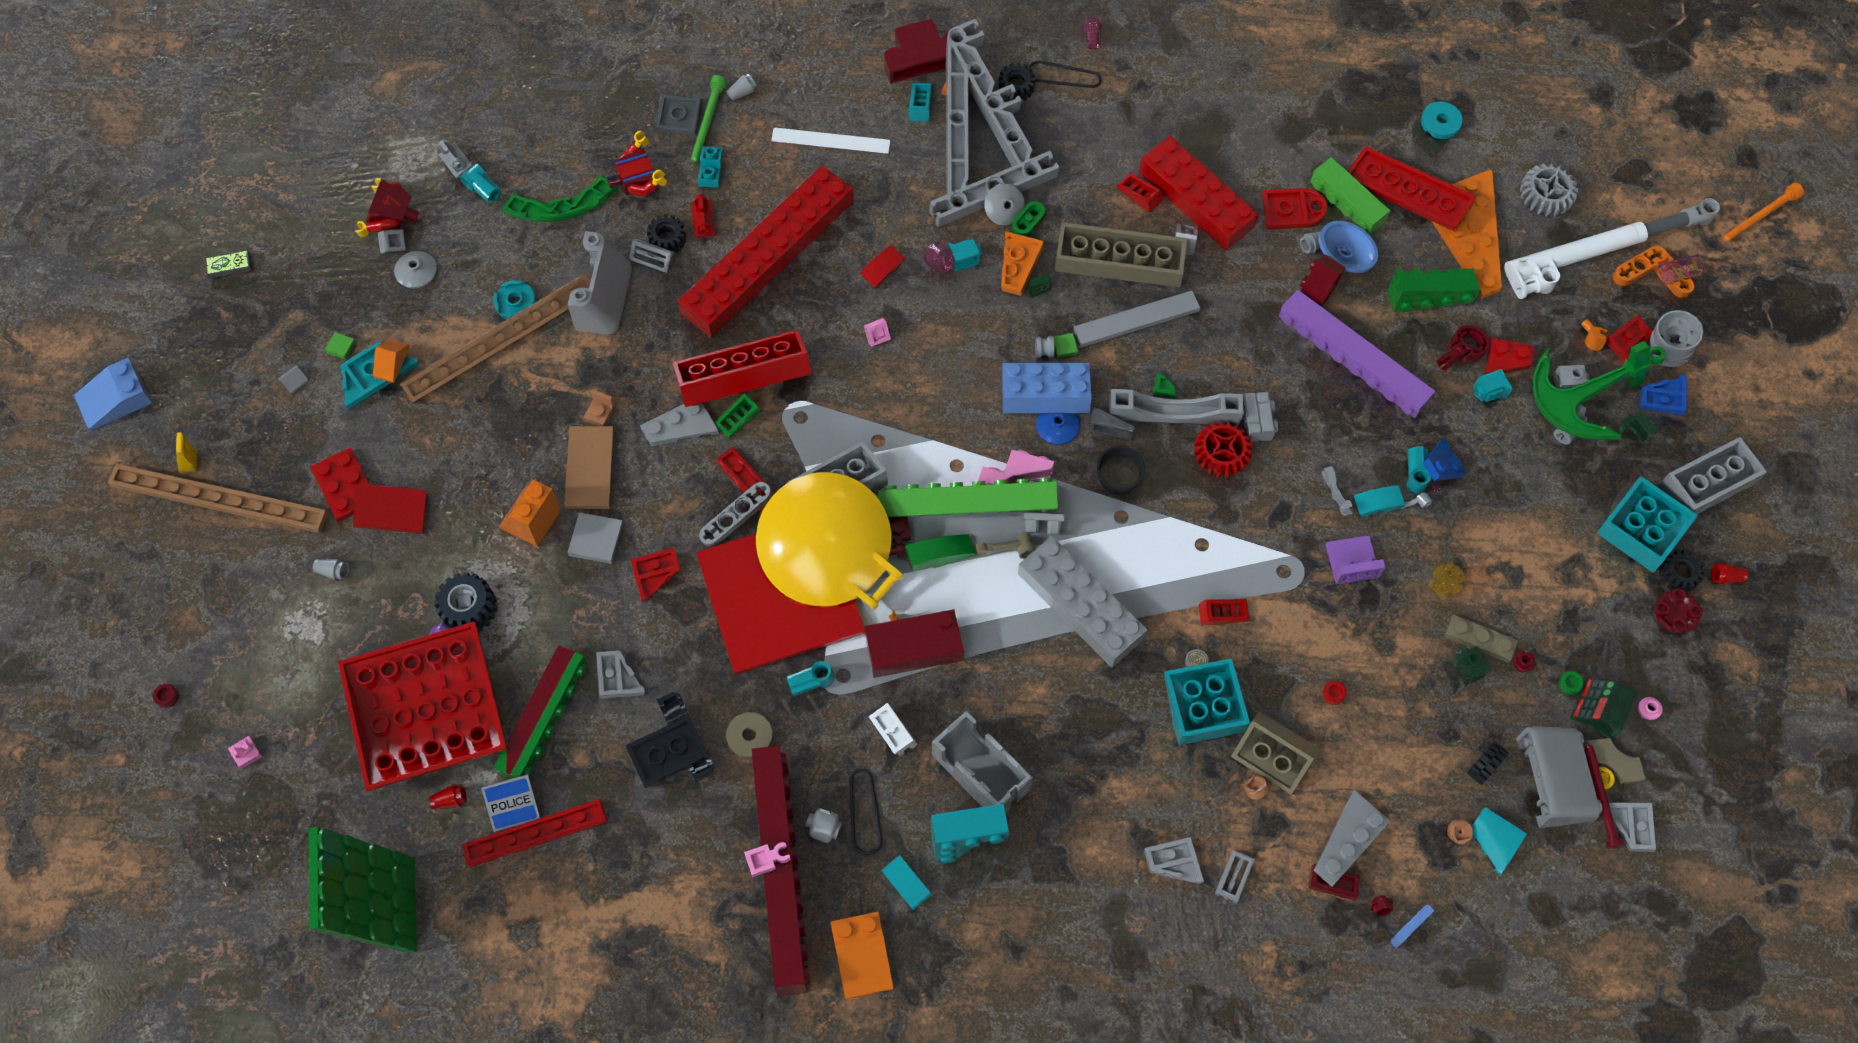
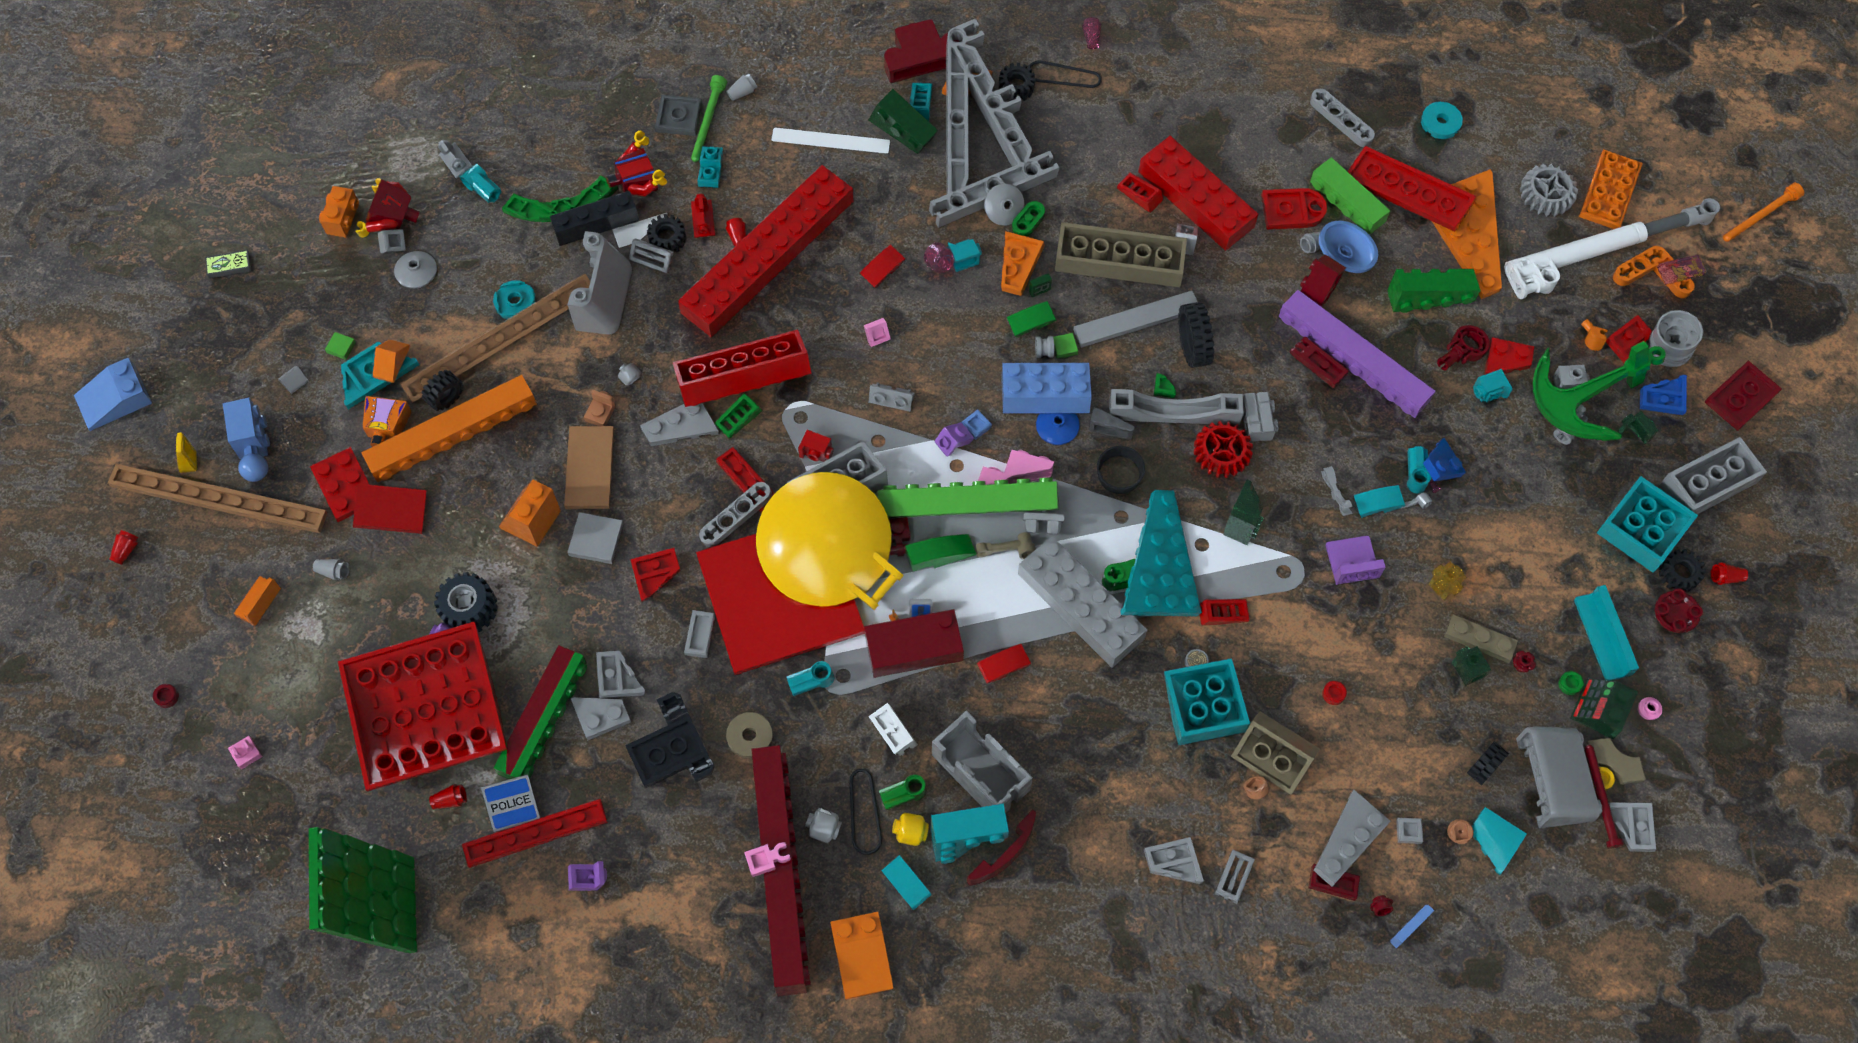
none -> red cone [109,530,138,565]
none -> medium blue brick [223,398,270,482]
none -> orange panel [234,576,281,626]
none -> orange brick [319,186,359,238]
none -> orange brick [361,375,537,483]
none -> orange torso [363,396,411,447]
none -> black tyre [421,370,464,411]
none -> black brick [550,191,639,246]
none -> medium lavender bracket [568,861,607,891]
none -> light grey wing [571,697,631,741]
none -> white sticker [612,213,667,248]
none -> light grey piece [618,363,642,385]
none -> light grey tile [684,610,716,658]
none -> red cone [725,218,747,247]
none -> red brick [798,430,834,462]
none -> dark green wedge [868,89,938,154]
none -> light grey hinge [868,382,915,412]
none -> green piece [879,775,927,811]
none -> yellow head [892,813,929,846]
none -> slope [909,599,932,618]
none -> medium lavender bracket [935,422,974,457]
none -> medium blue tile [961,409,992,440]
none -> dark red slope [967,809,1036,886]
none -> red slope [977,644,1031,684]
none -> green slope [1007,301,1057,337]
none -> green piece [1101,559,1135,591]
none -> teal wing [1120,490,1202,617]
none -> black tyre [1178,302,1214,368]
none -> clear green slope [1223,479,1264,546]
none -> dark red hinge [1290,337,1349,389]
none -> light grey beam [1310,89,1375,147]
none -> light grey tile [1396,818,1423,844]
none -> teal panel [1574,585,1639,681]
none -> orange tile [1579,149,1643,229]
none -> dark red plate [1704,360,1782,431]

